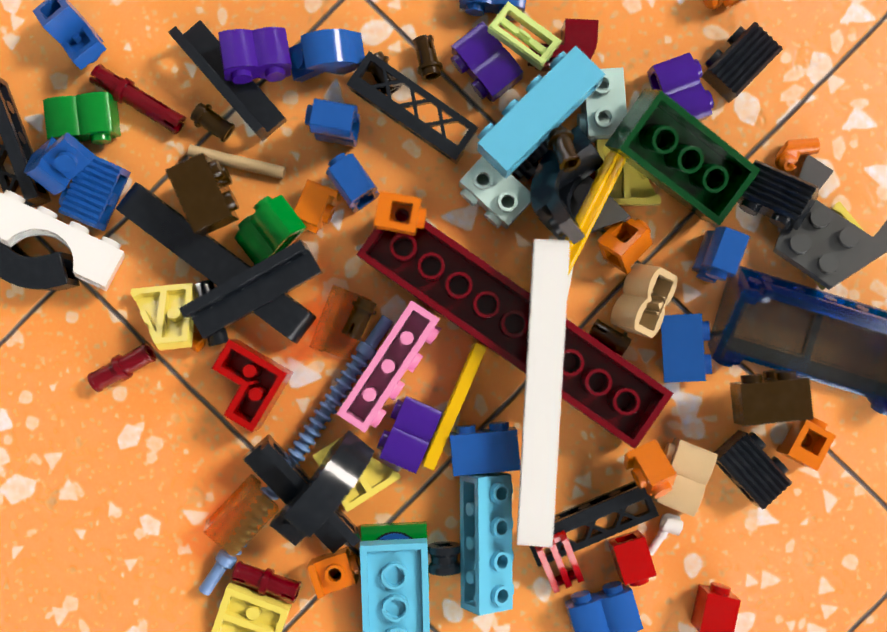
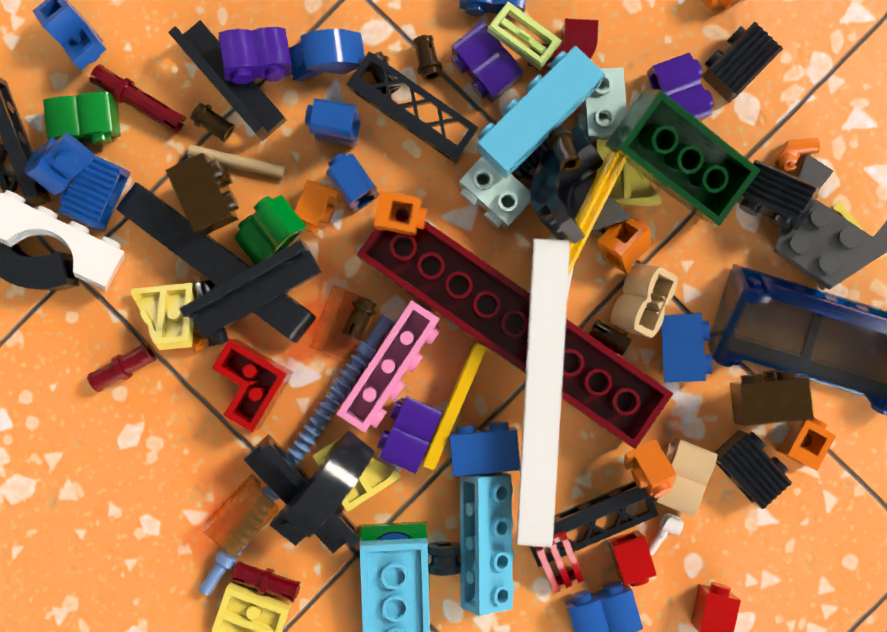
orange brick [307,546,361,599] -> none
blue brick [692,226,750,283] -> none

